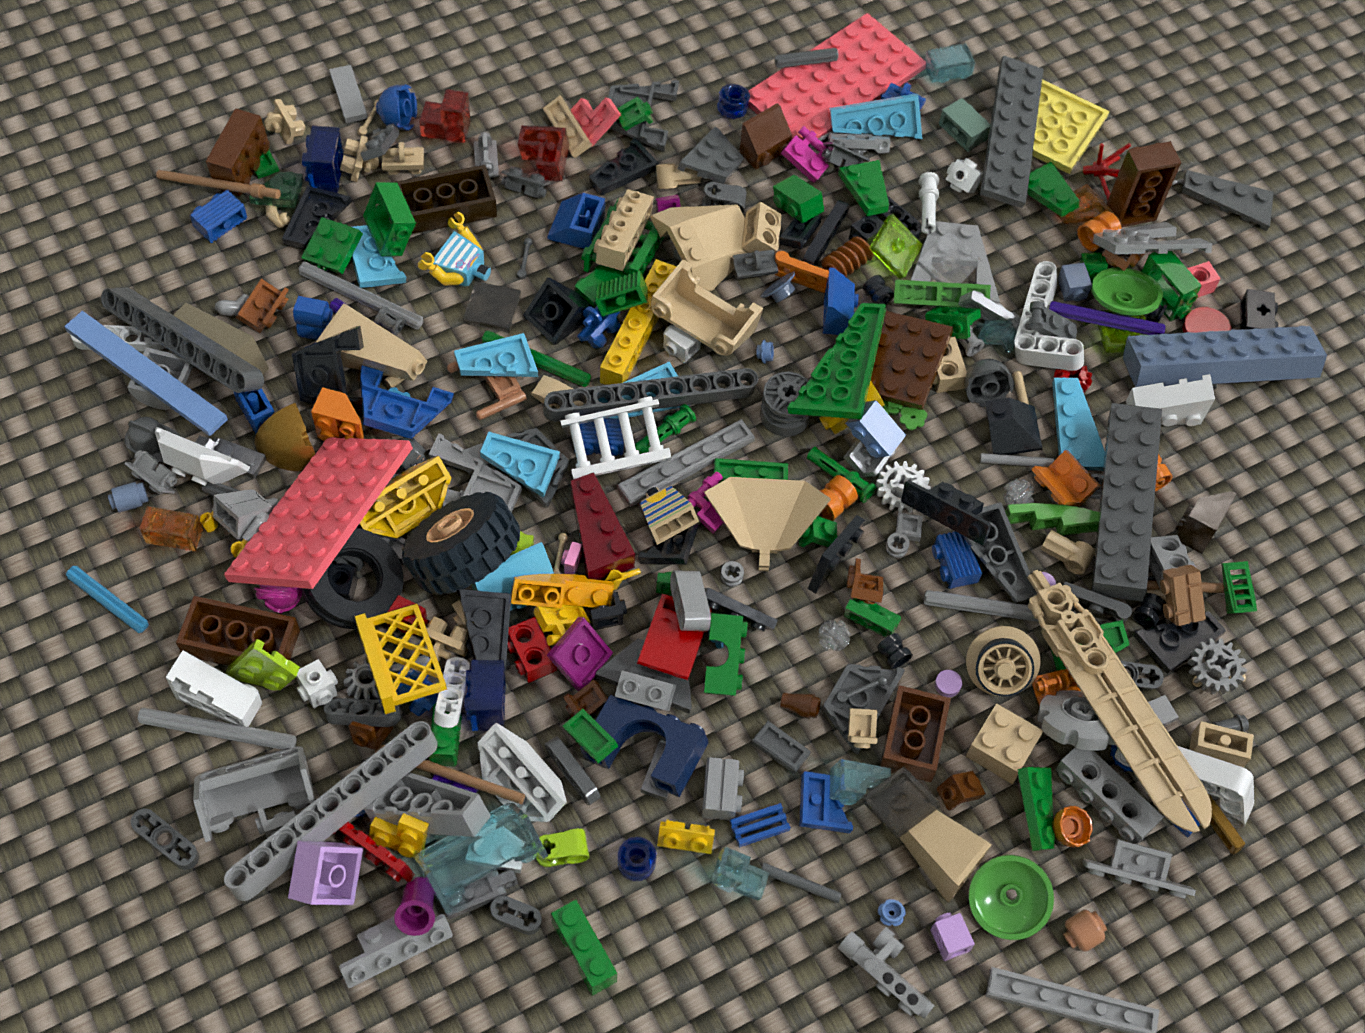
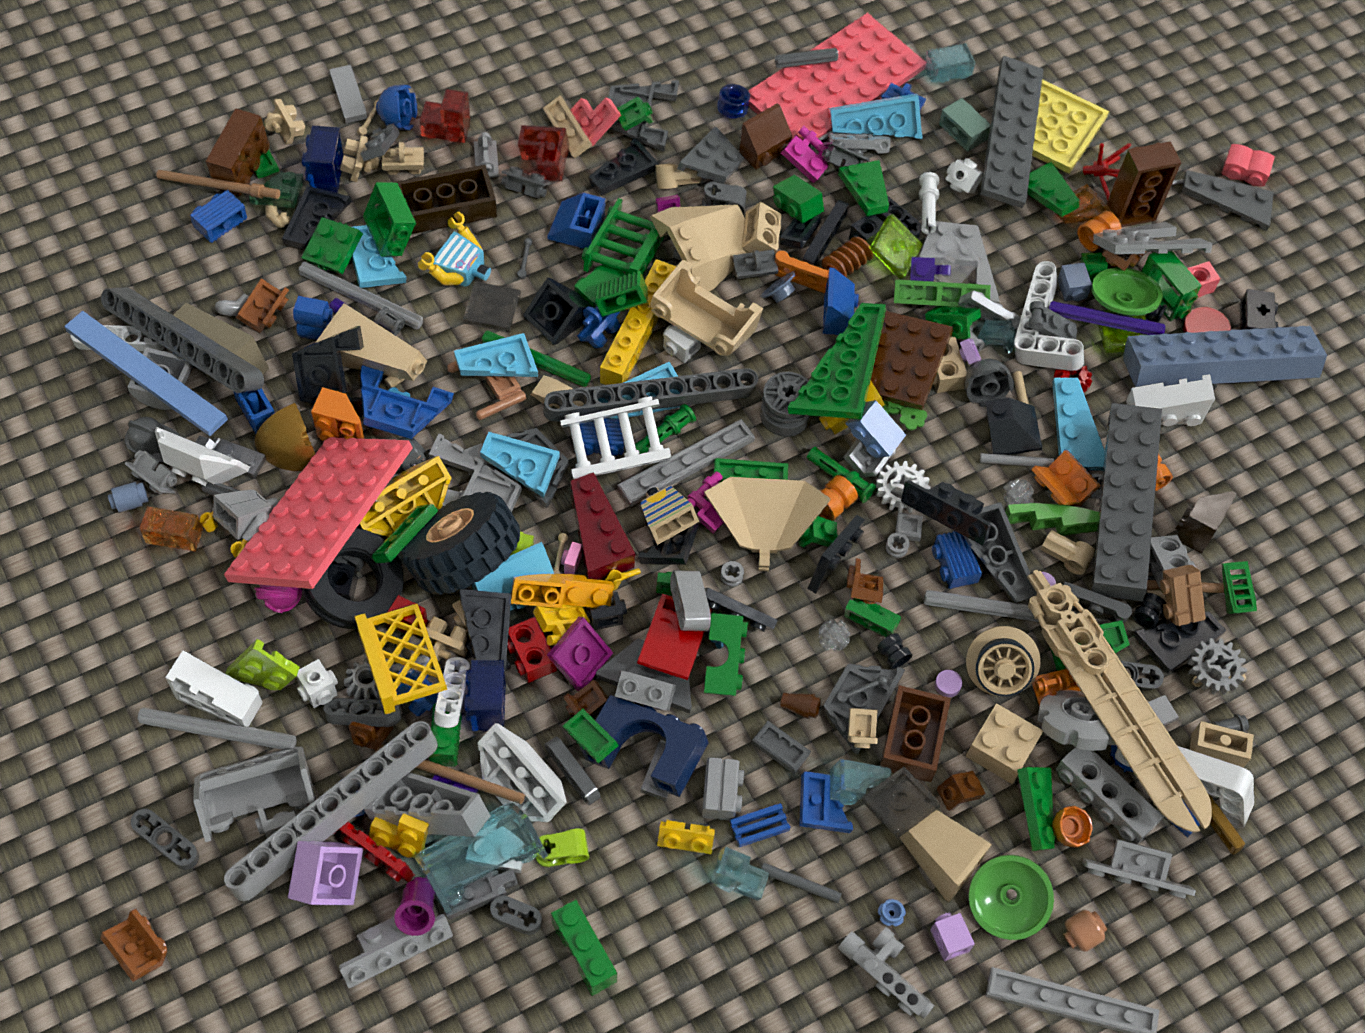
dark azure axle [66,566,149,633] -> none
reddish brown brick [176,596,300,666] -> none
tan brick [594,189,654,271] -> none
clear blue wheel [617,837,657,881] -> none
medium blue plate [757,340,774,364] -> none
black wheel [862,275,894,305] -> none
none -> dark orange bracket [100,909,167,982]
none -> green tile [371,504,438,563]
none -> dark purple plate [910,257,951,282]
none -> lavender plate [959,339,982,365]
none -> coral brick [1221,144,1275,187]

